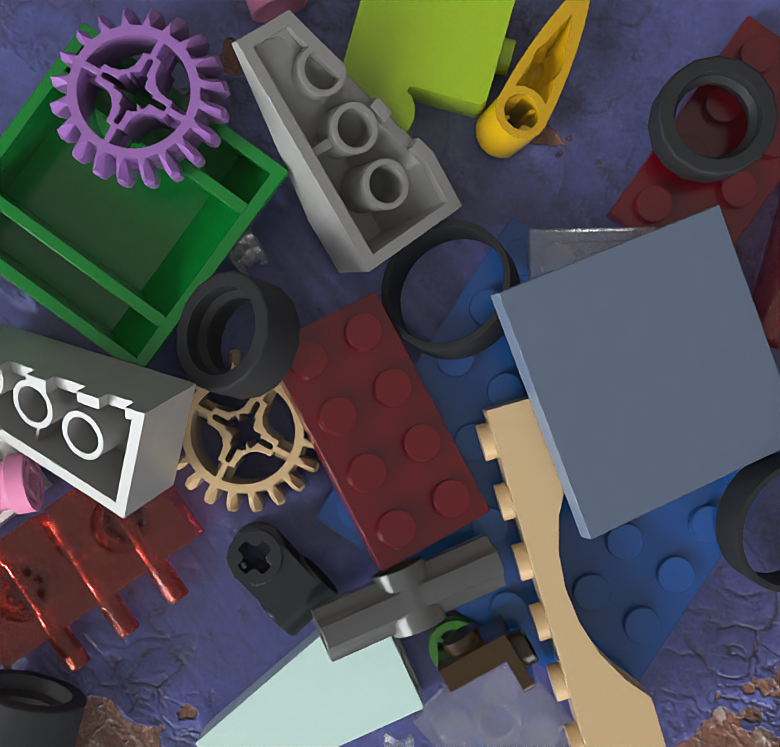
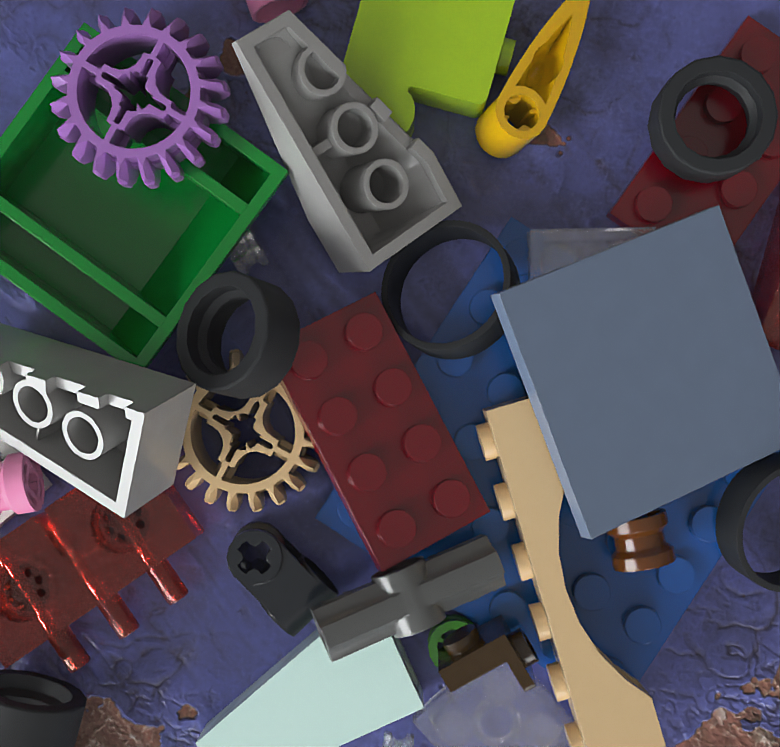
none -> reddish brown wheel [606,508,676,572]

